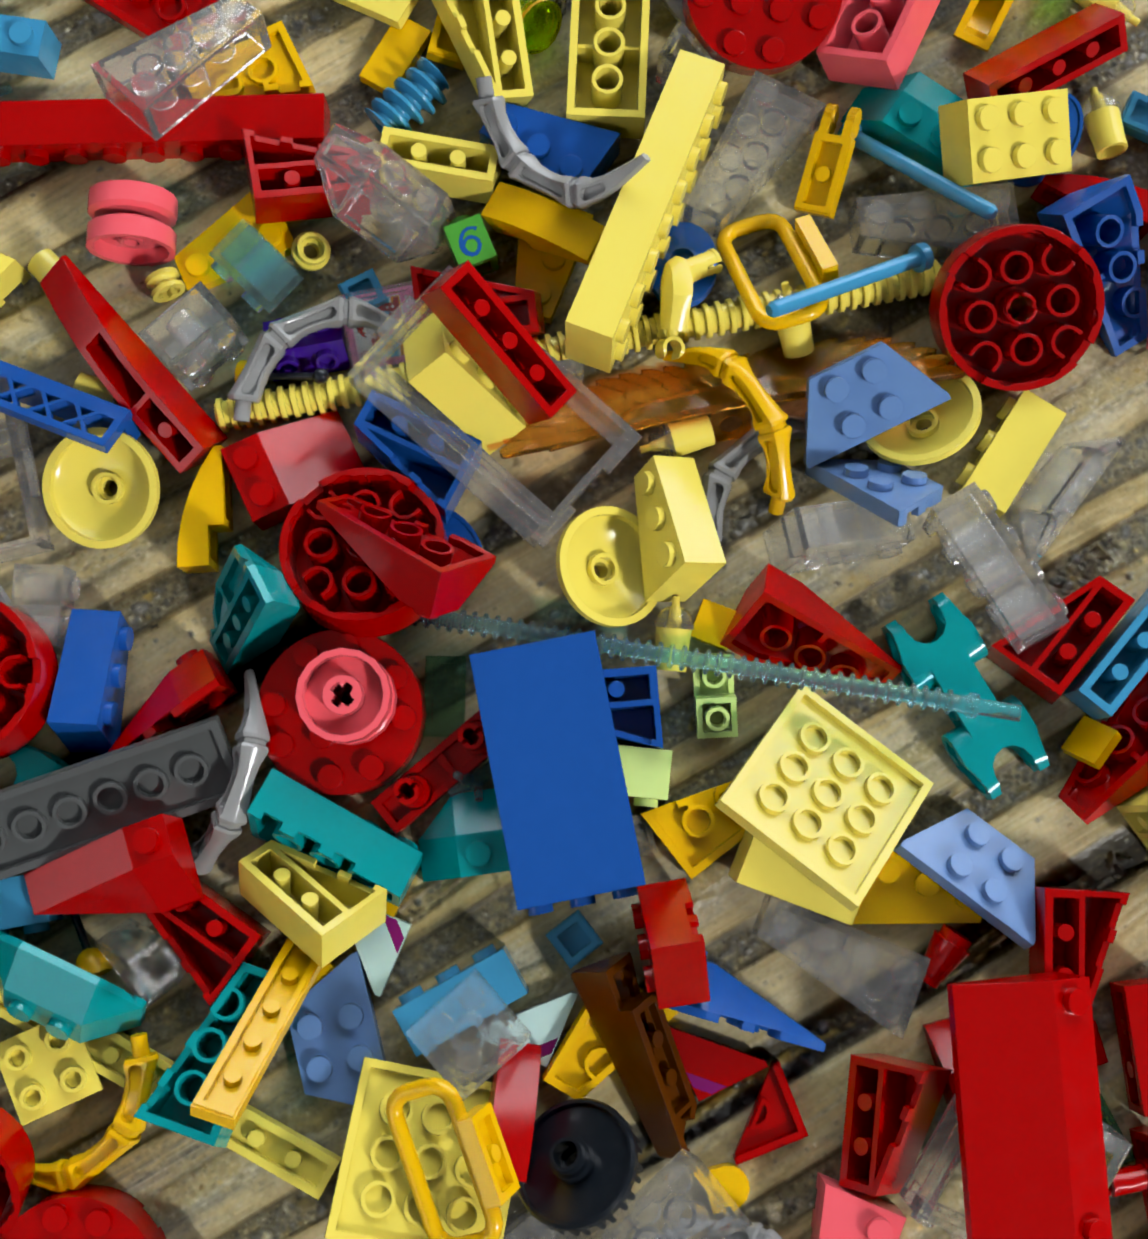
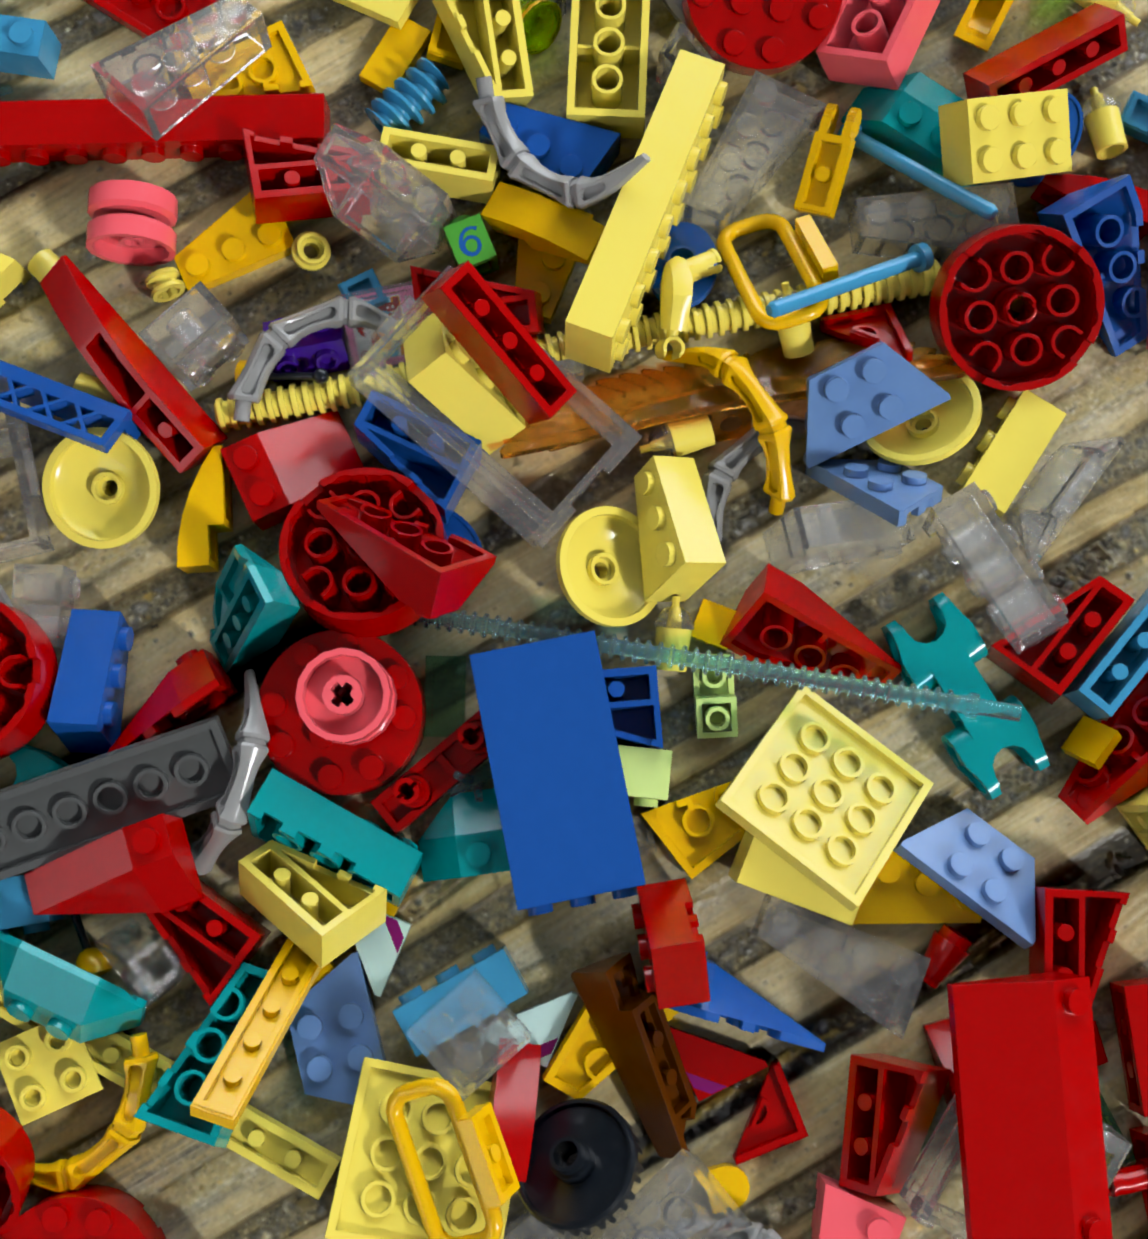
clear light blue brick [209,218,305,314] -> none
dark azure tile [546,909,603,969] -> none
none -> red tile [820,303,913,362]

